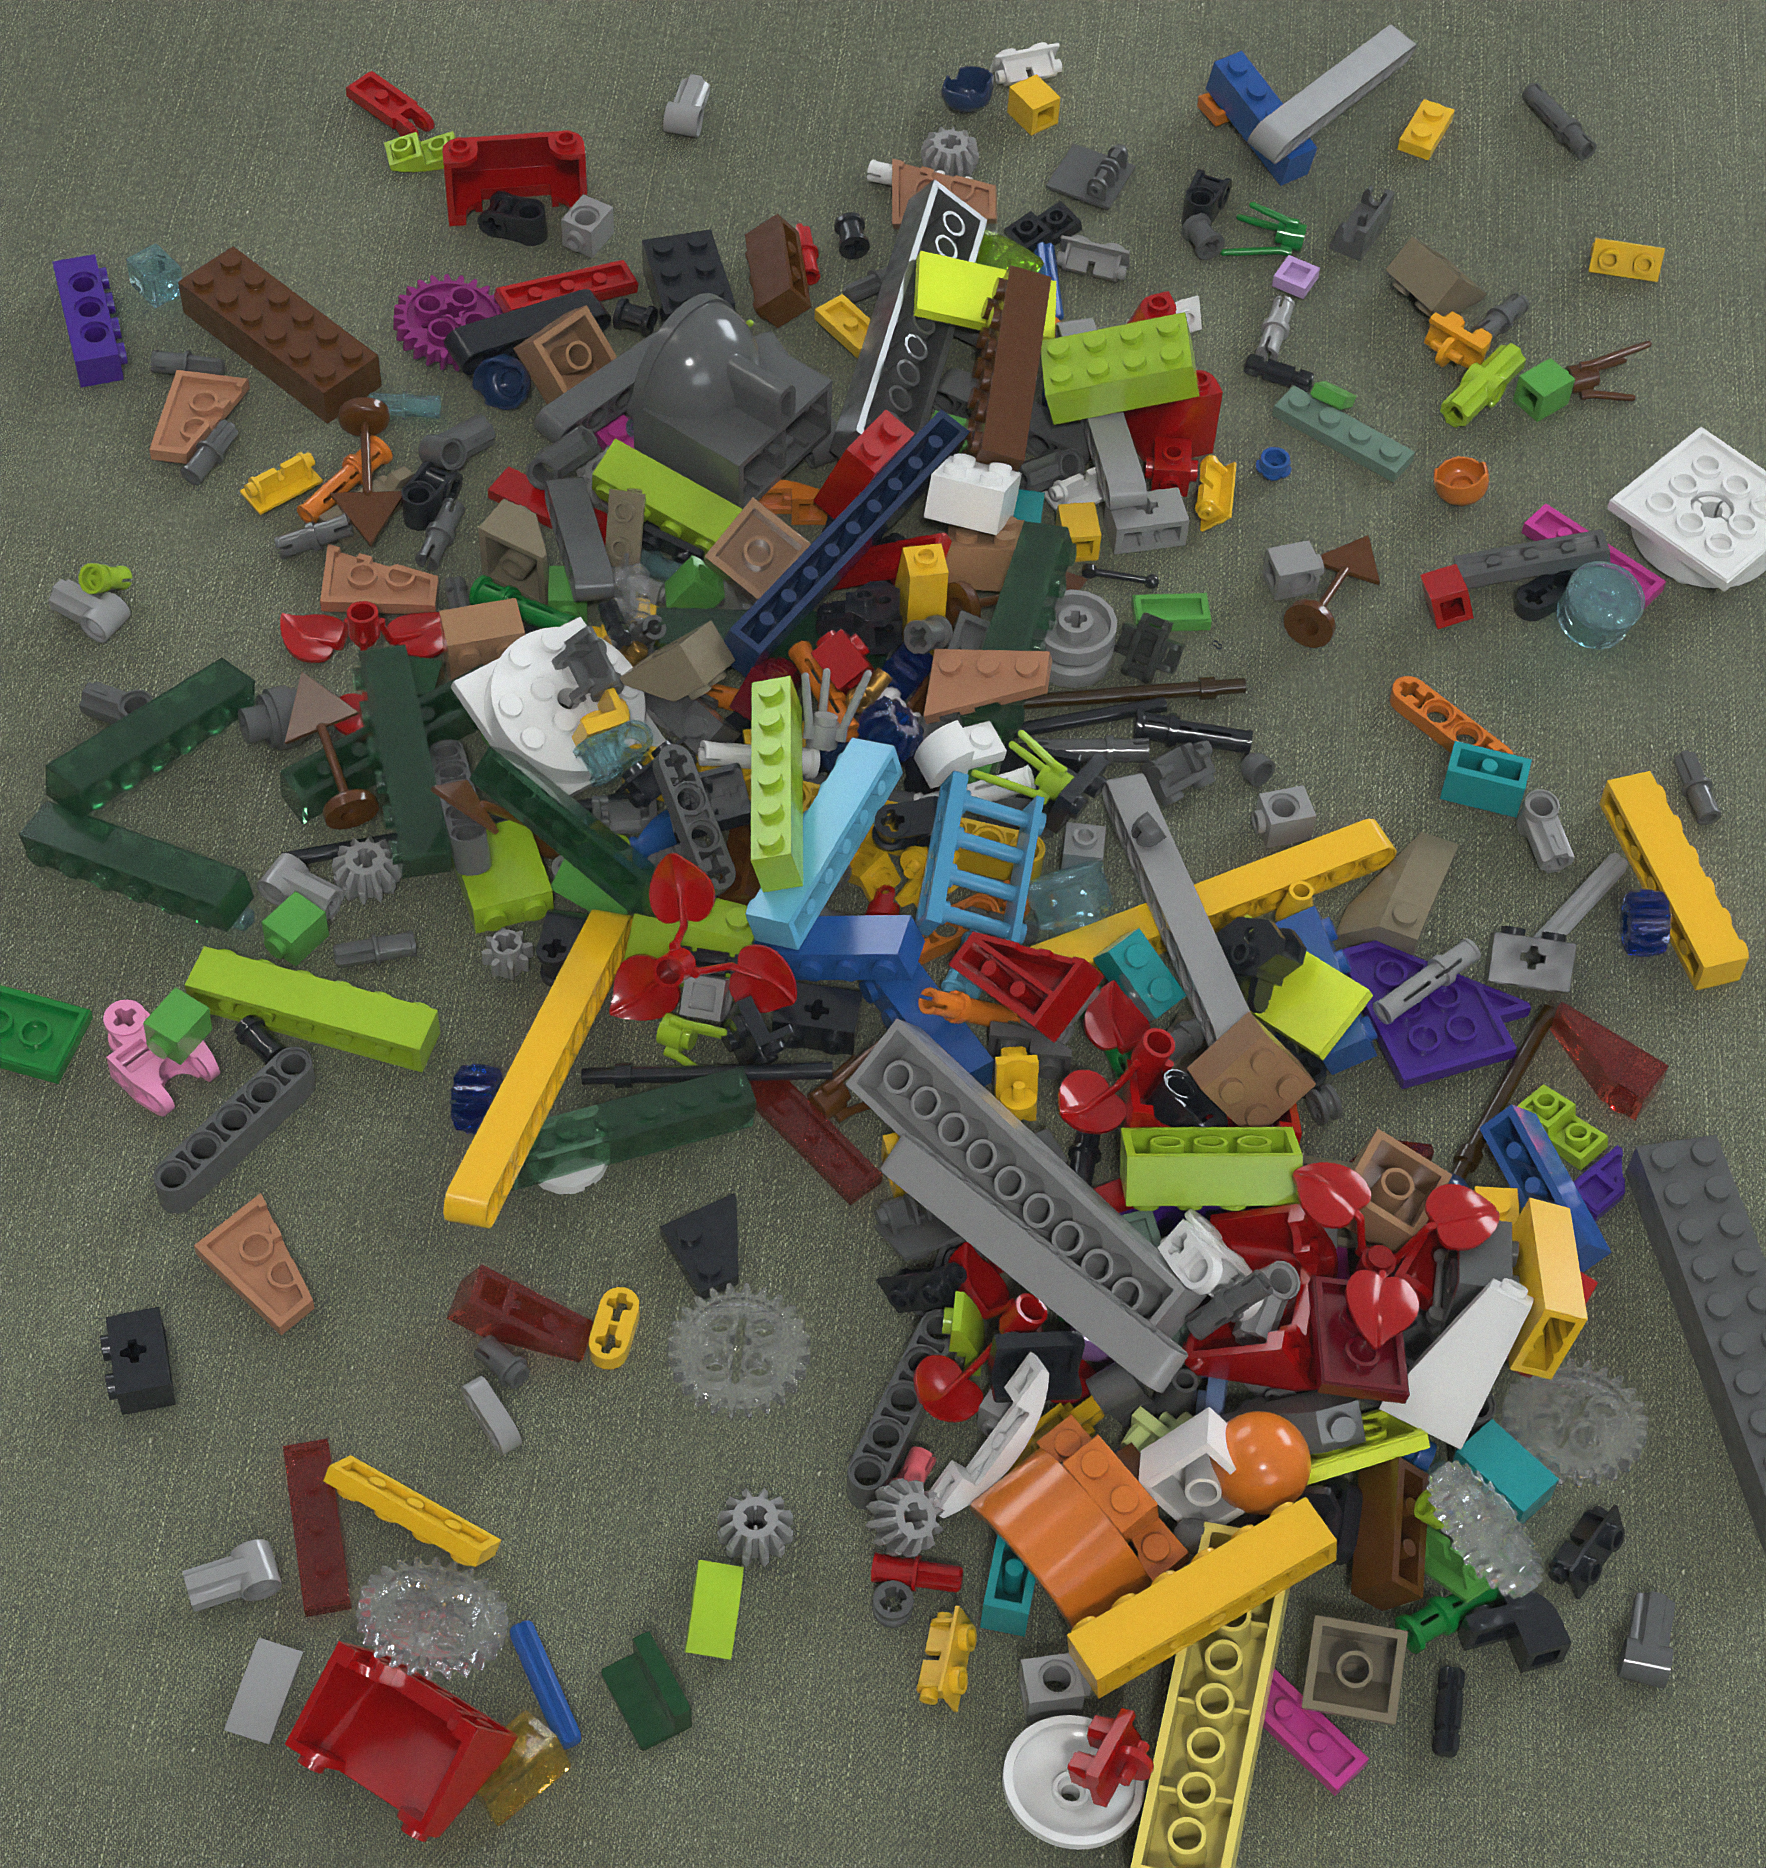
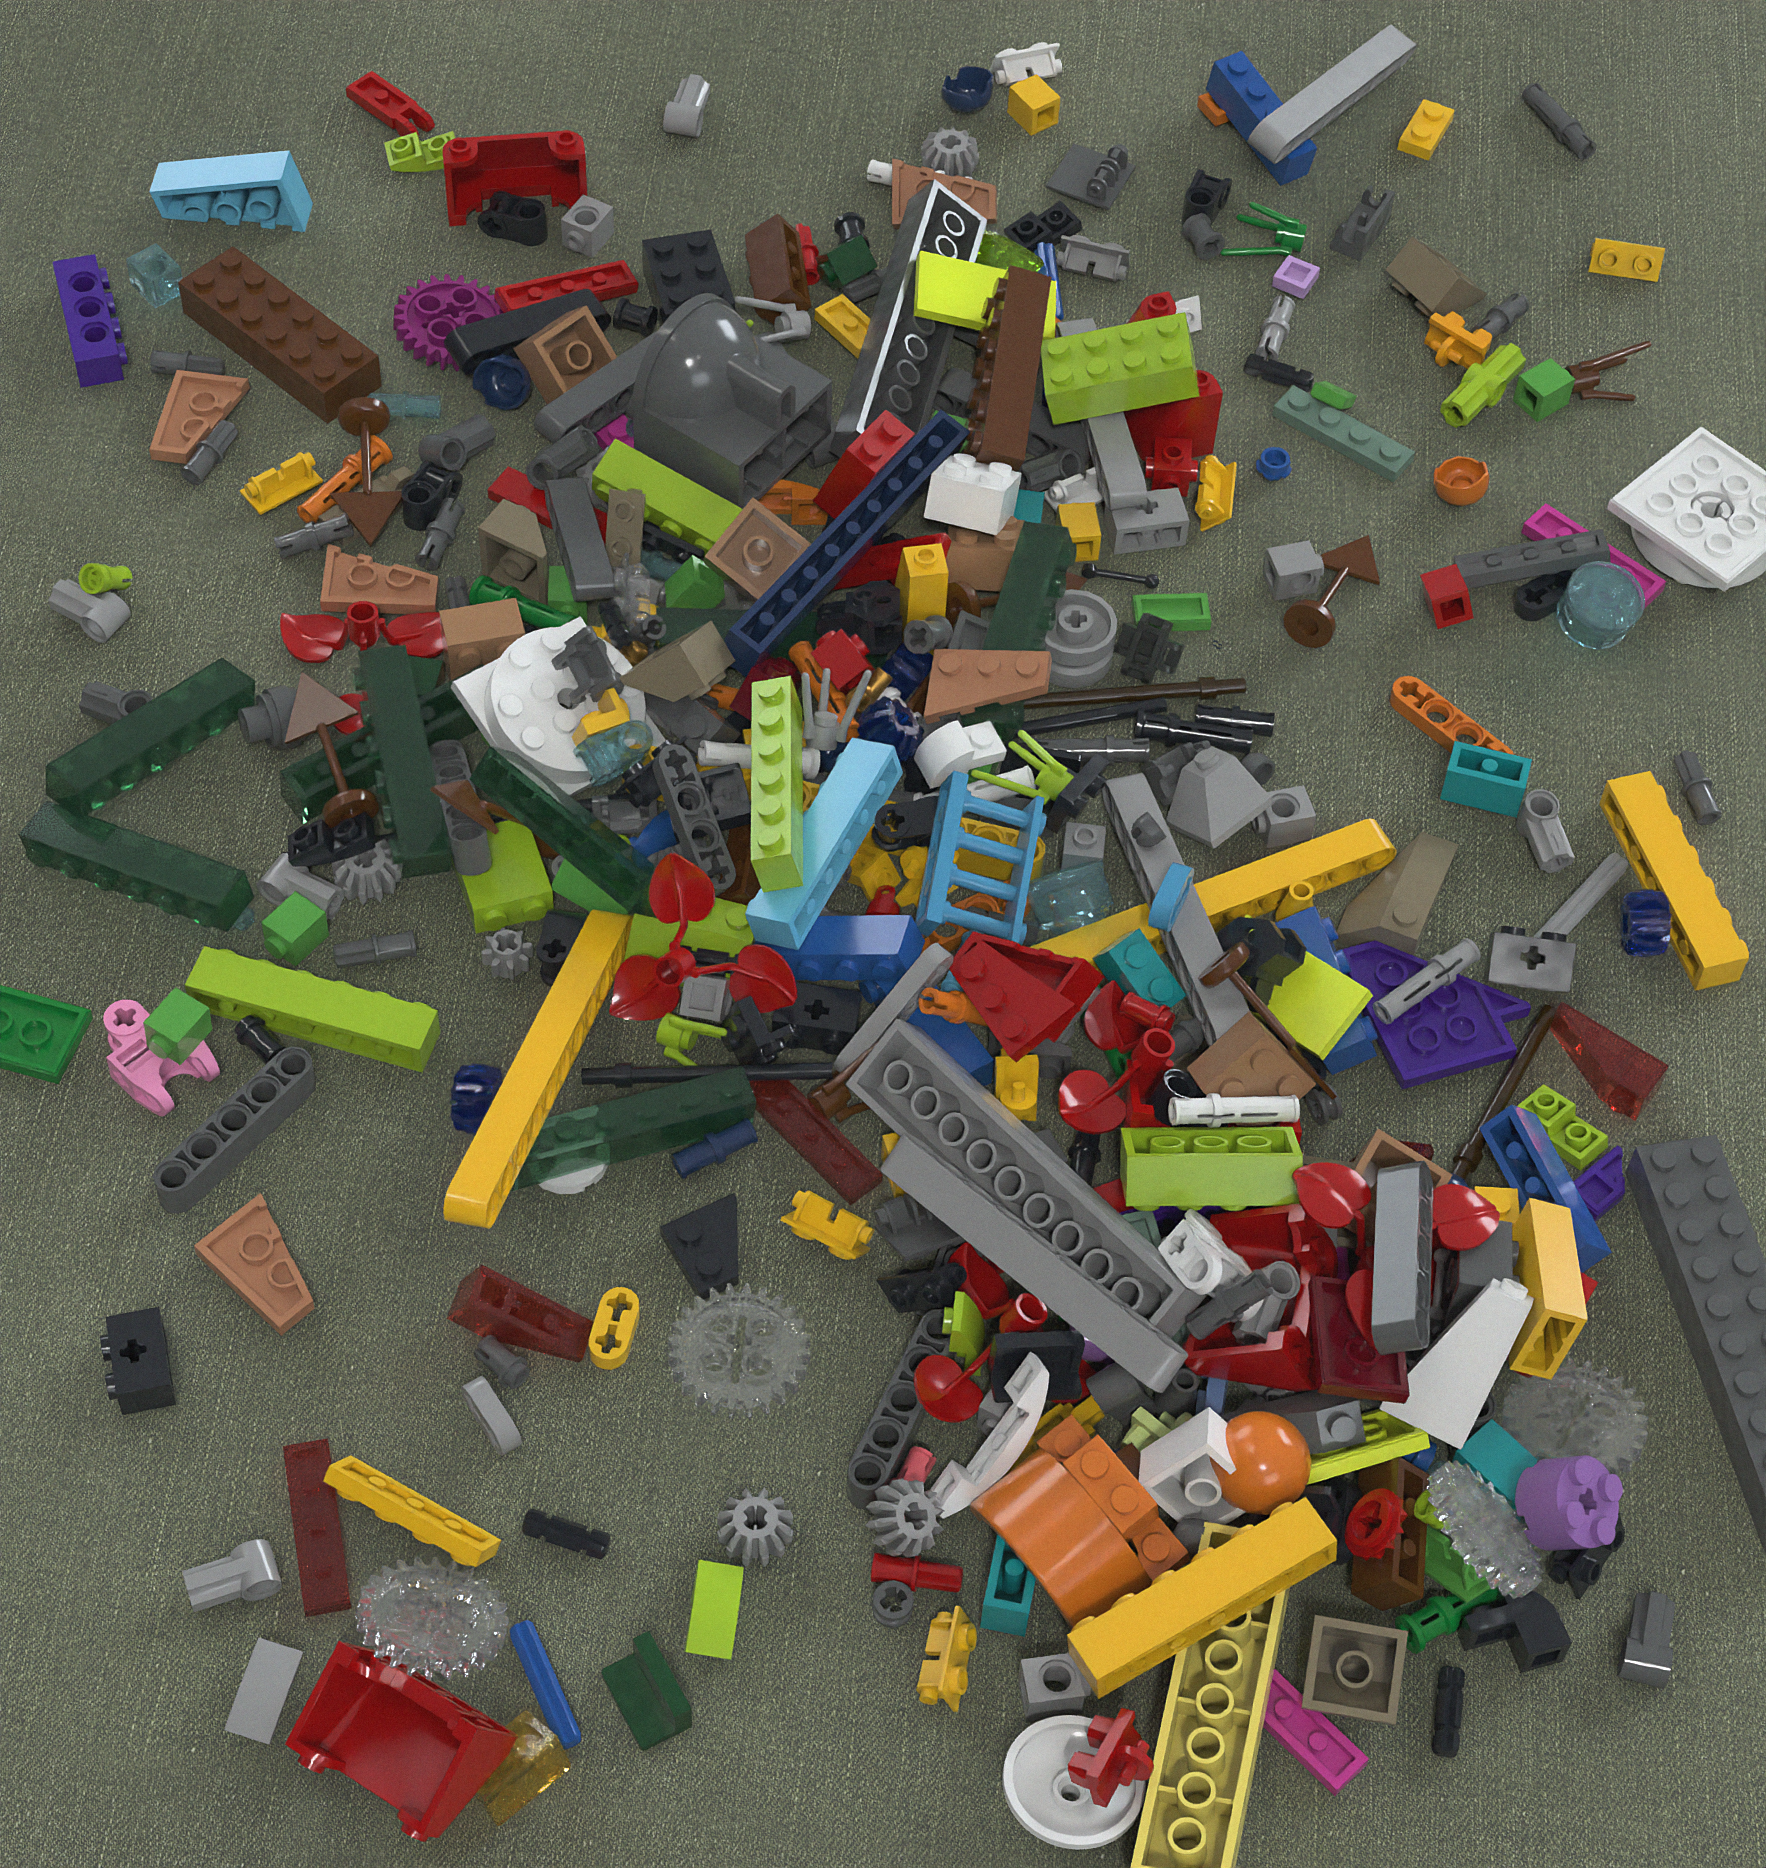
none -> medium azure wedge [149,151,313,232]
none -> black slope [288,811,376,867]
none -> black axle [522,1509,611,1559]
none -> dark blue pin [670,1118,758,1179]
none -> light grey plant [735,296,811,343]
none -> yellow hinge [781,1190,874,1260]
none -> dark green brick [815,235,878,290]
none -> light grey beam [834,943,954,1080]
none -> red wing [949,942,1082,1063]
none -> red pin [1119,992,1175,1033]
none -> dark azure beam [1148,862,1194,932]
none -> light grey slope [1166,746,1274,849]
none -> white pin [1168,1093,1300,1128]
none -> black pin [1195,704,1275,737]
none -> reddish brown piece [1198,941,1337,1100]
none -> red gear [1345,1488,1408,1561]
none -> beam [1371,1161,1433,1355]
none -> medium lavender brick [1515,1455,1623,1551]

